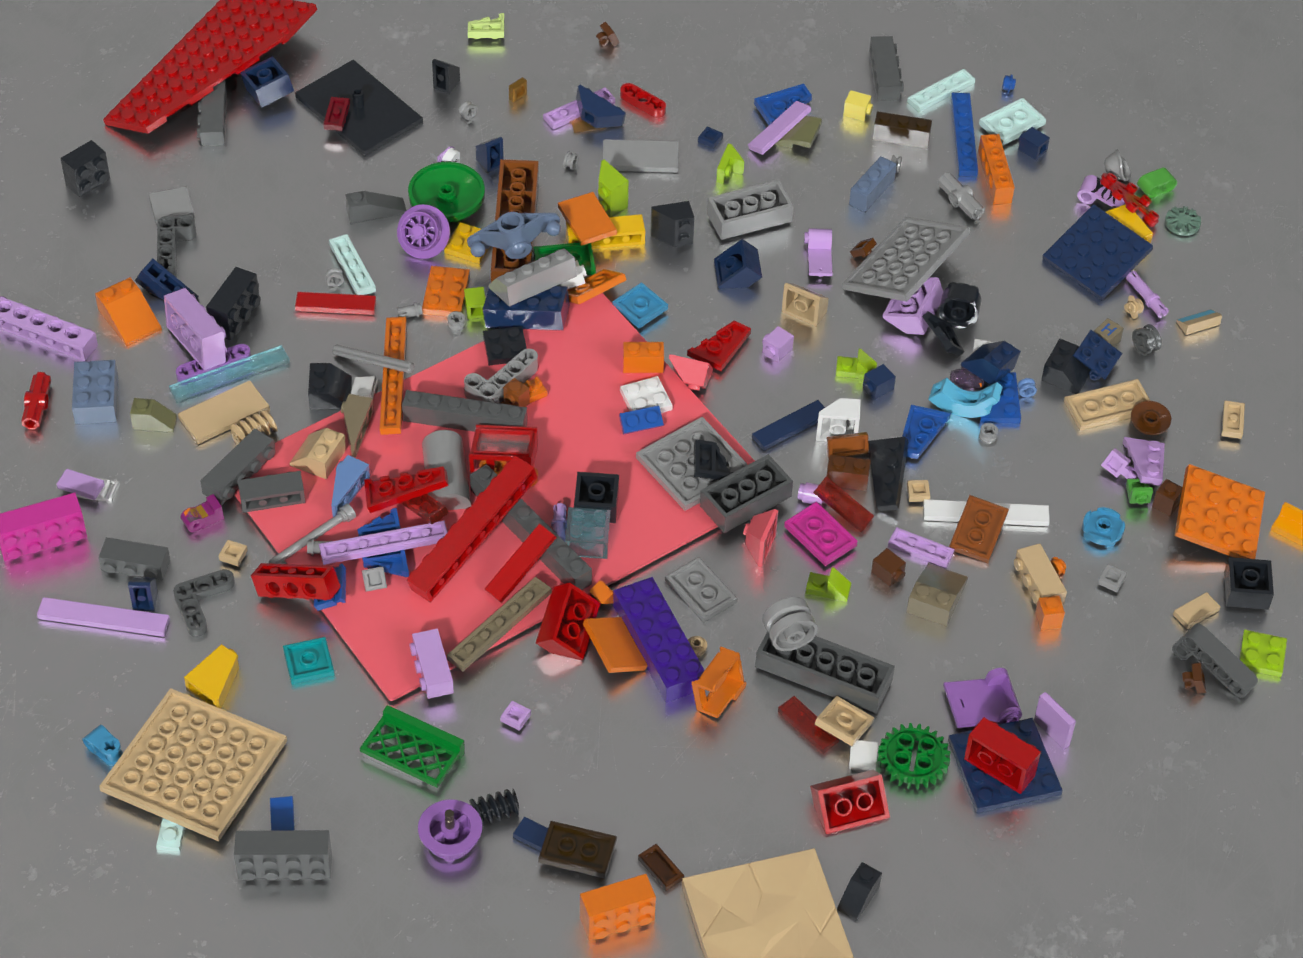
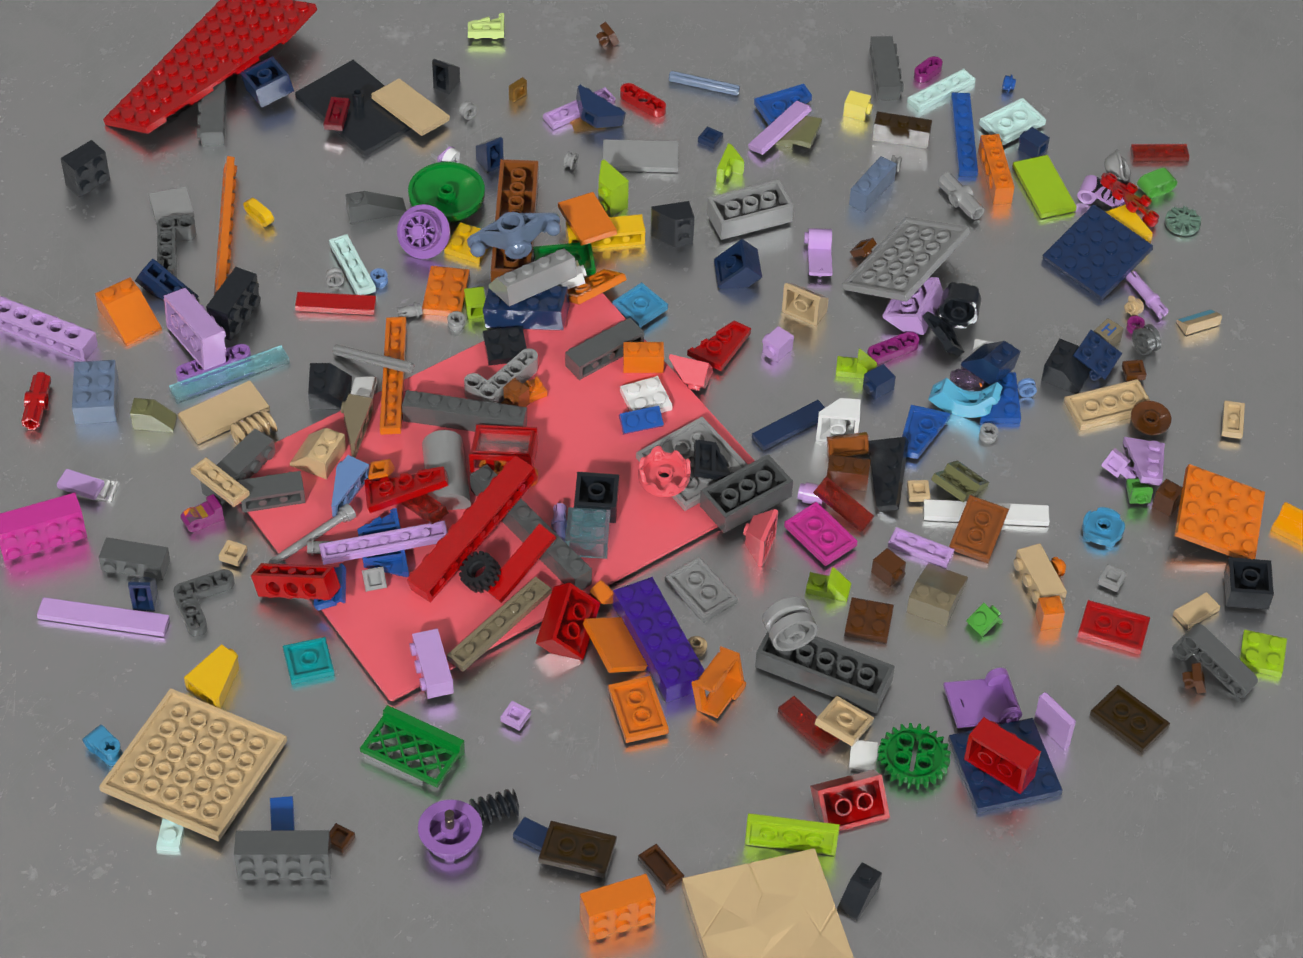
none -> tan tile [190,457,250,507]
none -> orange plate [214,156,237,295]
none -> yellow beam [243,197,274,227]
none -> reddish brown tile [329,823,355,854]
none -> orange slope [368,459,395,480]
none -> medium blue bush [370,268,388,288]
none -> tan tile [372,79,450,136]
none -> black tyre [459,551,501,593]
none -> dark grey brick [565,318,644,380]
none -> orange plate [608,676,669,743]
none -> coral plate [638,446,690,497]
none -> sand blue axle [669,71,740,96]
none -> lime tile [745,813,839,856]
none -> reddish brown plate [844,597,894,644]
none -> magenta beam [867,332,919,365]
none -> magenta beam [914,56,943,83]
none -> olive slope [931,460,989,502]
none -> bright green bracket [966,603,1004,637]
none -> lime tile [1012,155,1077,219]
none -> red tile [1077,600,1150,654]
none -> dark brown tile [1090,685,1170,753]
none -> reddish brown plate [1122,360,1147,381]
none -> magenta bush [1126,316,1145,334]
none -> clear red tile [1130,144,1189,162]

